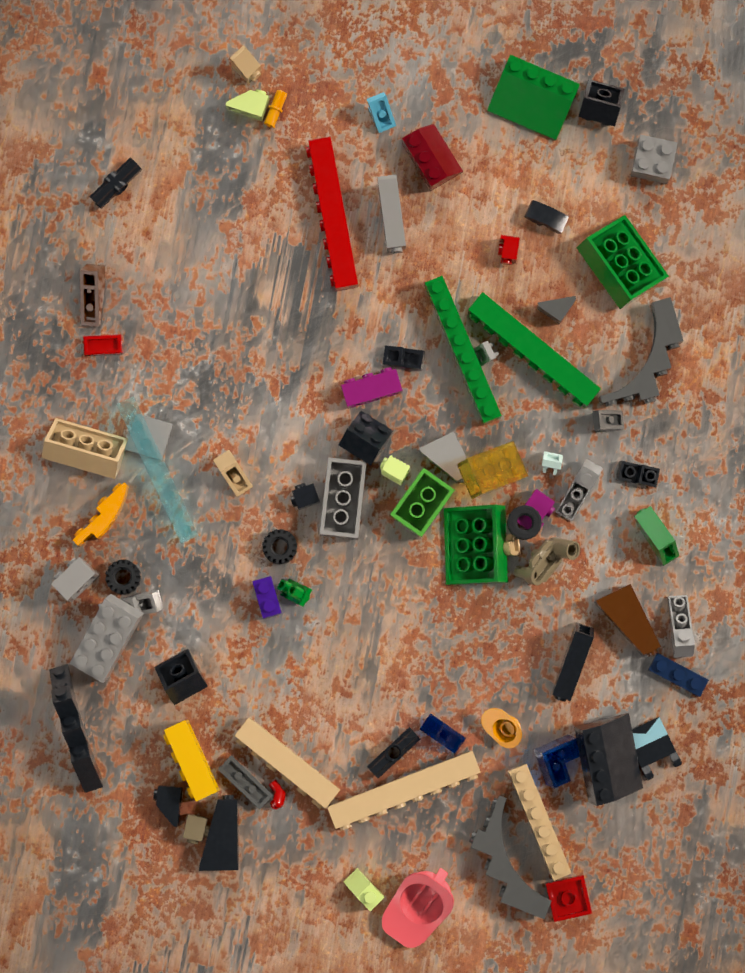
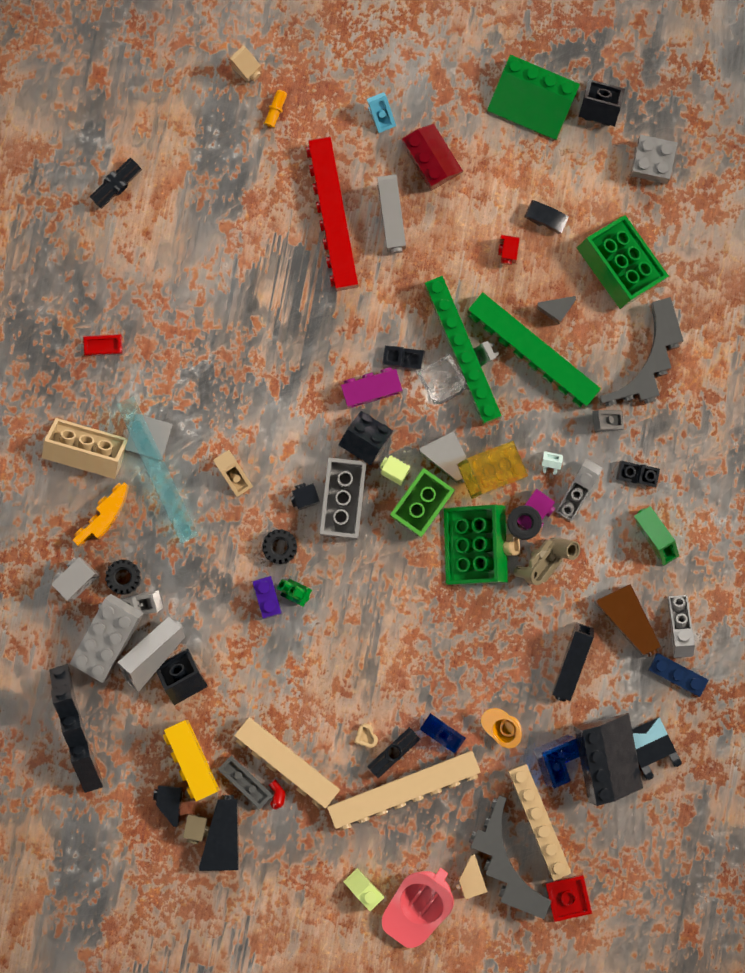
reddish brown slope [80,264,105,327] -> none
yellowish green slope [225,89,269,121] -> none
none -> light grey slope [117,617,185,692]
none -> tan tile [354,723,378,748]
none -> clear slope [416,354,468,404]
none -> tan slope [456,854,487,900]

